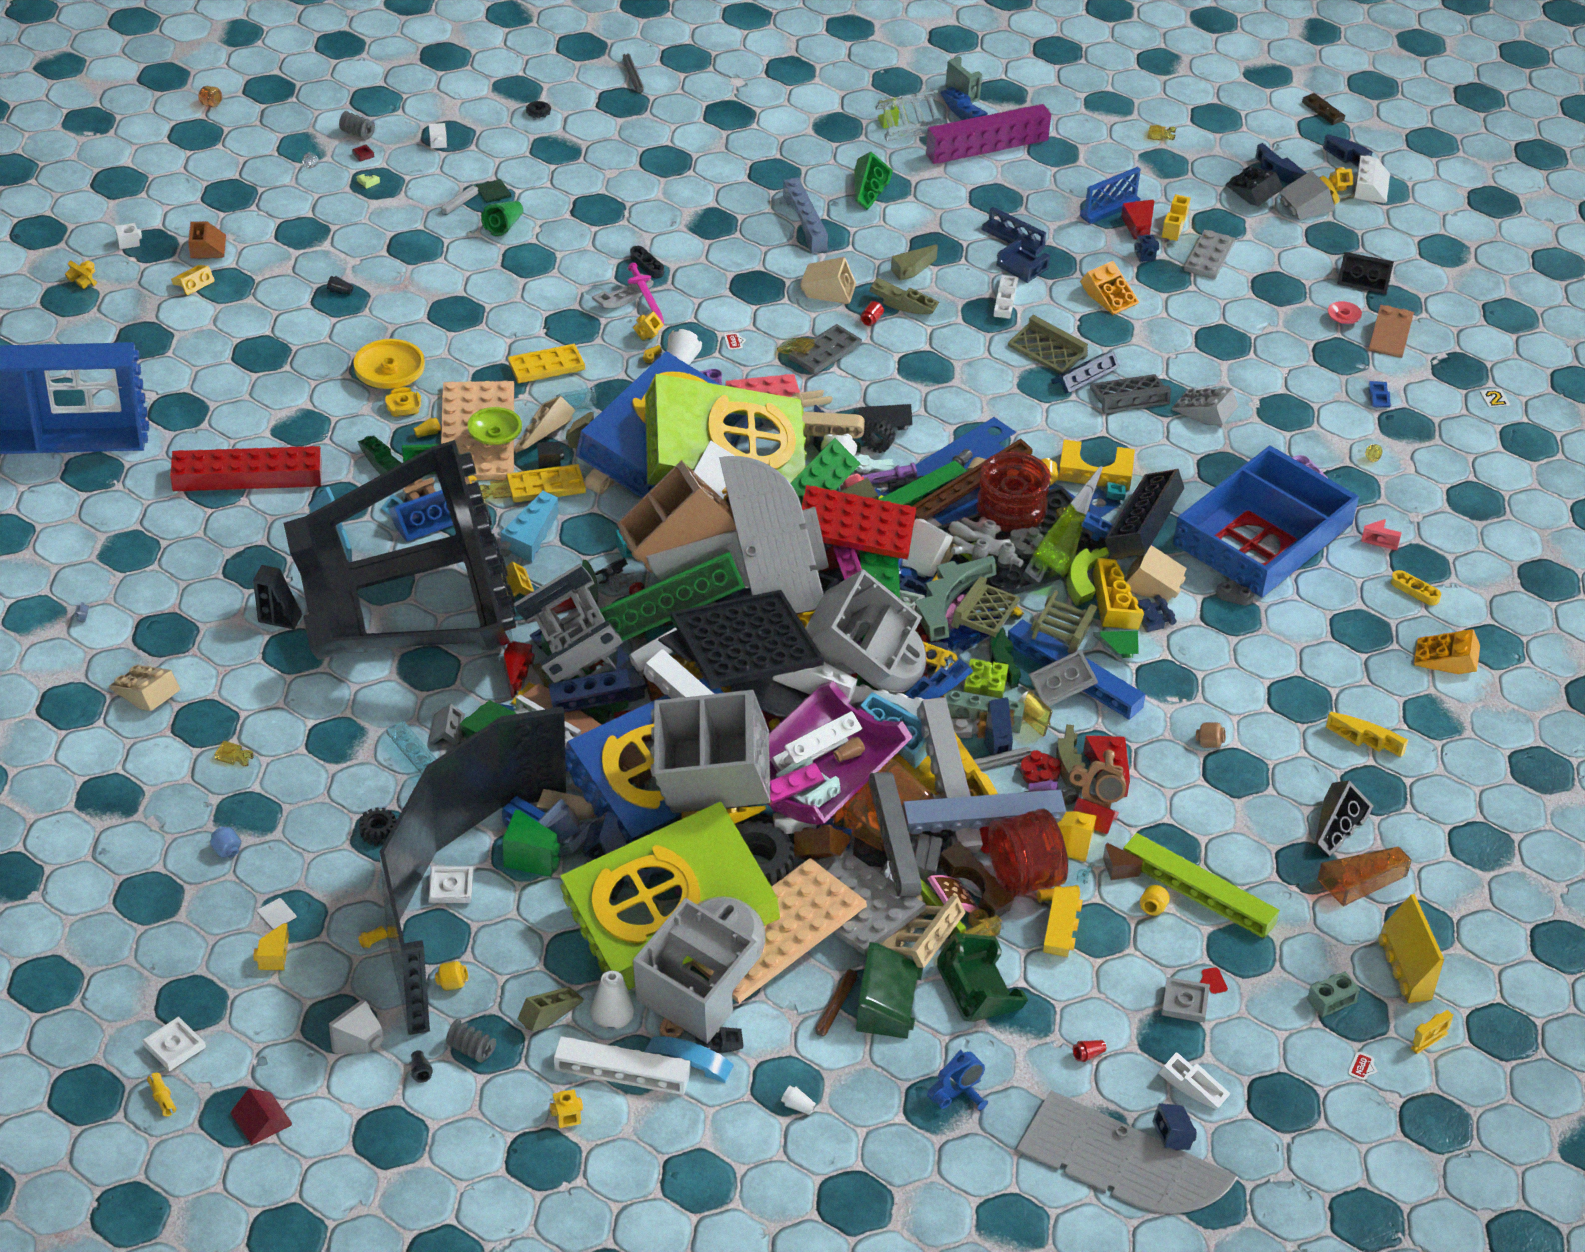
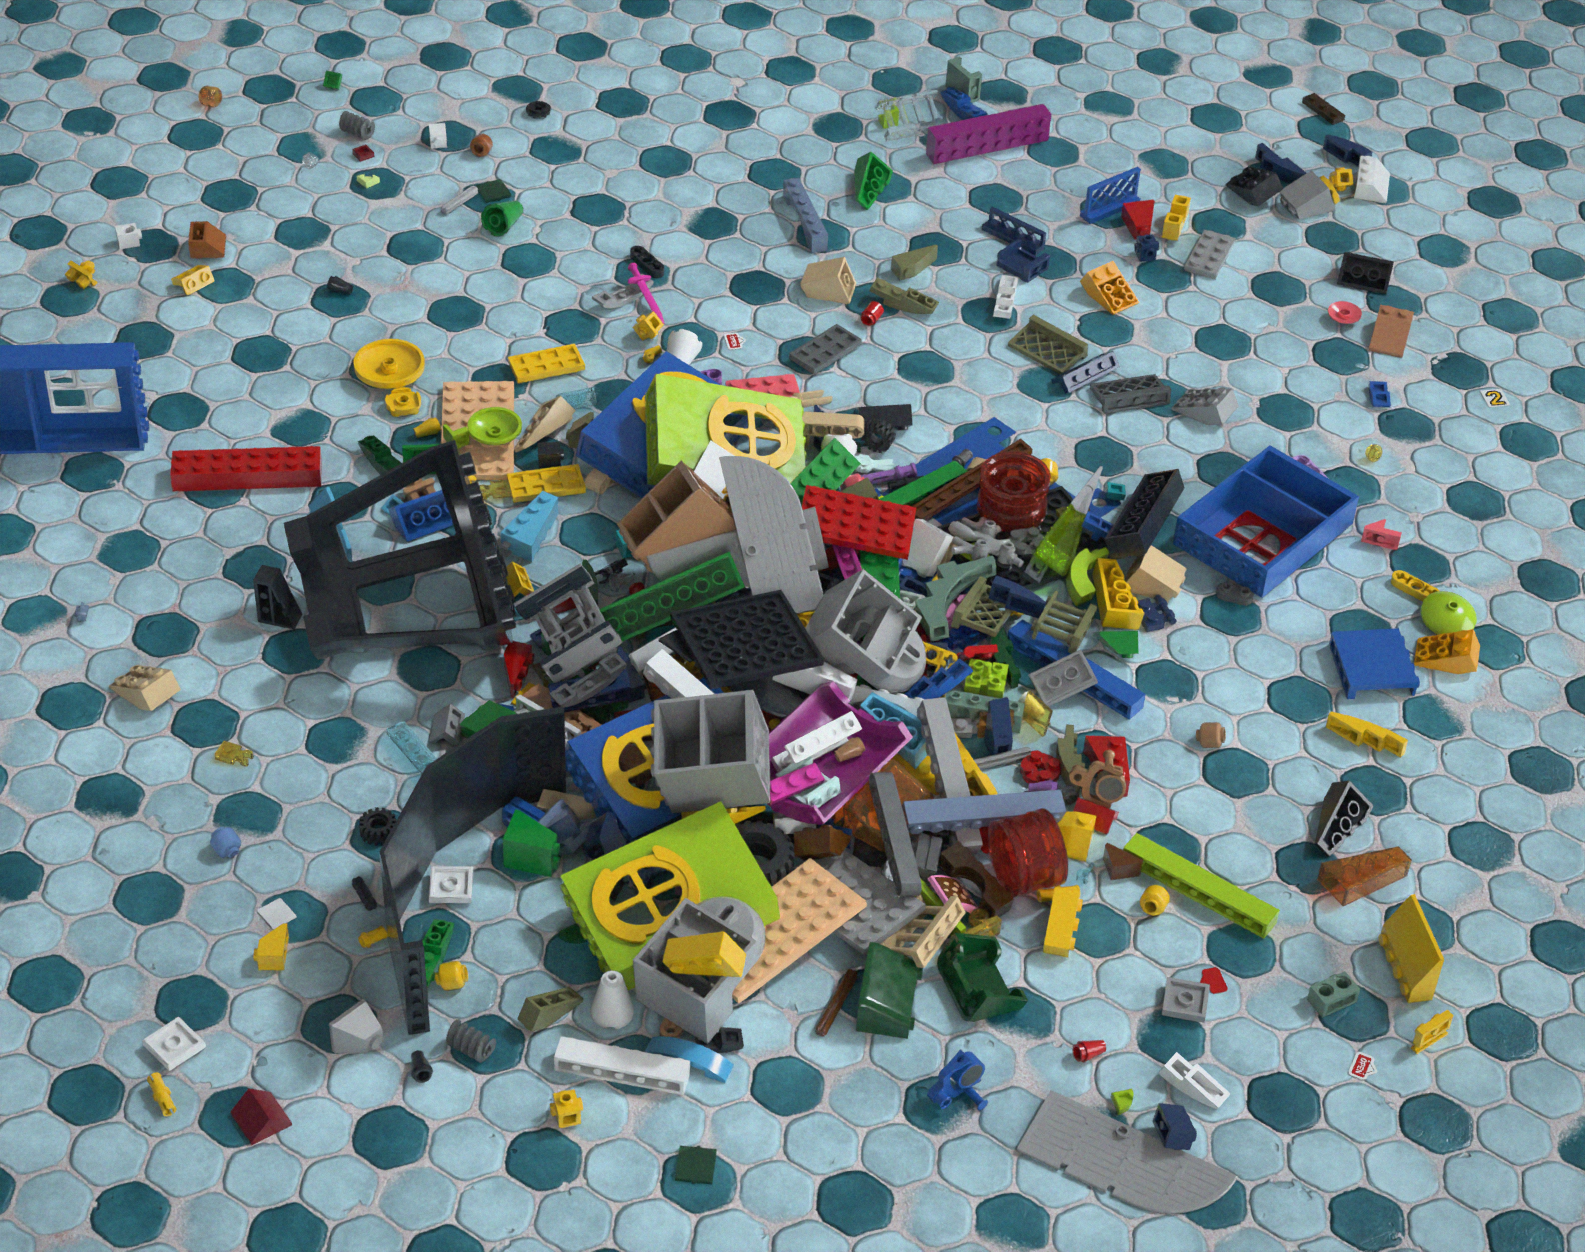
dark grey axle [622,54,644,93] -> none
clear yellow slope [777,337,815,355] -> none
white cone [781,1086,816,1115] -> none
yellow arch [1058,439,1135,490] -> none
clear yellow plate [1147,125,1176,141] -> none
none -> green plate [323,71,343,90]
none -> black axle [352,876,377,911]
none -> green slope [423,919,454,987]
none -> lime panel [443,424,470,448]
none -> dark orange head [470,134,493,157]
none -> dark grey slope [549,652,627,708]
none -> dark green tile [558,923,588,944]
none -> medium nougat beam [565,711,595,734]
none -> yellow wedge [662,931,746,977]
none -> clear green piece [675,1145,717,1185]
none -> red plate [956,644,998,662]
none -> dark blue slope [989,575,1046,619]
none -> lime tile [1111,1089,1134,1115]
none -> blue panel [1329,628,1420,699]
none -> lime dish [1420,591,1477,635]

